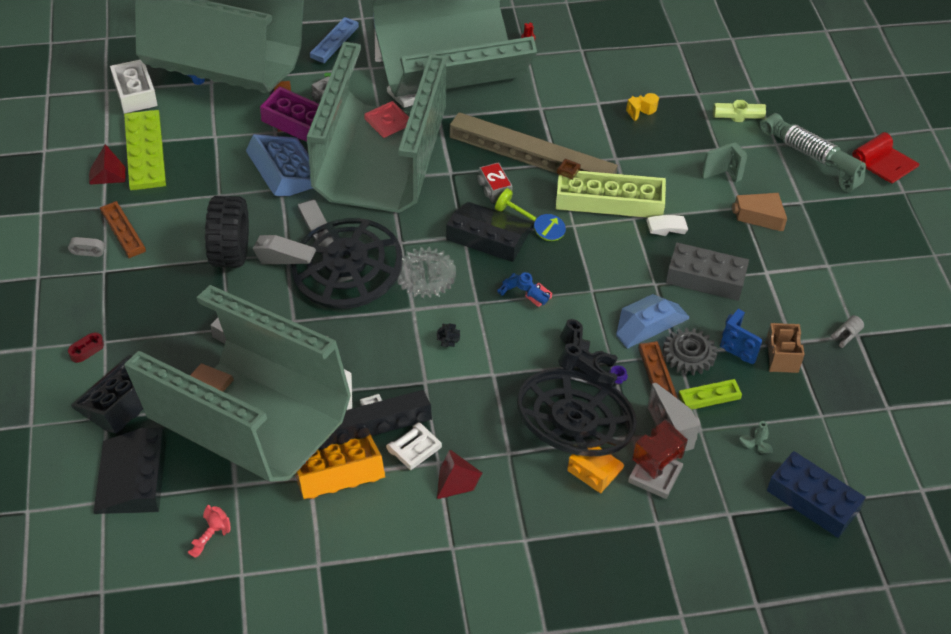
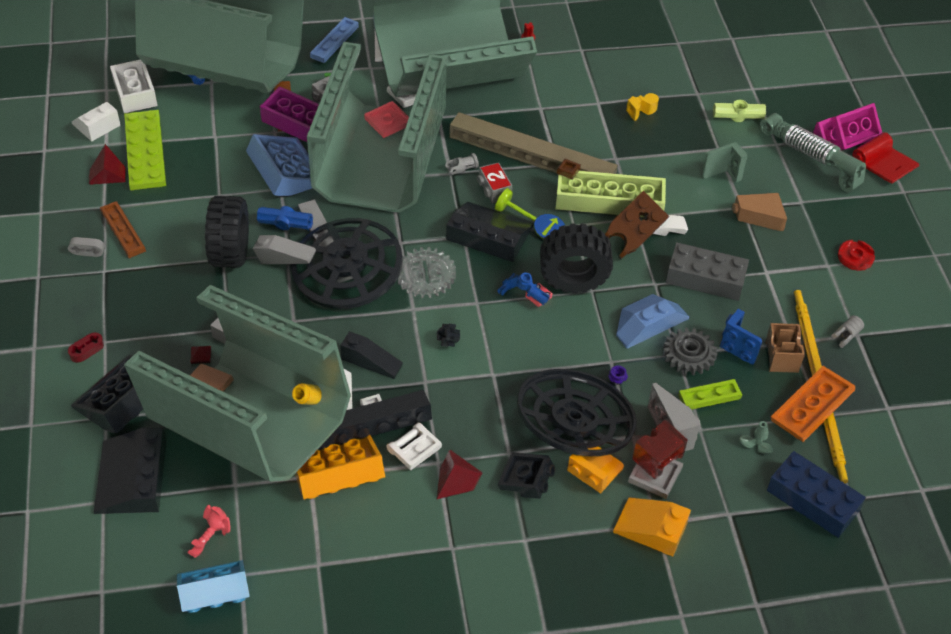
black piece [558,319,618,385] -> none
dark orange tile [638,341,678,399] -> none
none -> white slope [72,102,120,141]
none -> slope [177,560,250,613]
none -> dark red slope [190,346,211,364]
none -> blue piece [257,206,313,230]
none -> yellow brick [292,383,322,405]
none -> black slope [340,331,403,379]
none -> light grey piece [445,153,479,174]
none -> black plate [498,452,555,499]
none -> black tyre [540,223,613,294]
none -> reddish brown brick [605,191,670,260]
none -> light orange slope [613,497,691,557]
none -> orange plate [771,366,855,442]
none -> yellow axle [794,290,848,484]
none -> dark pink slope [813,103,882,150]
none -> red tile [838,240,875,271]

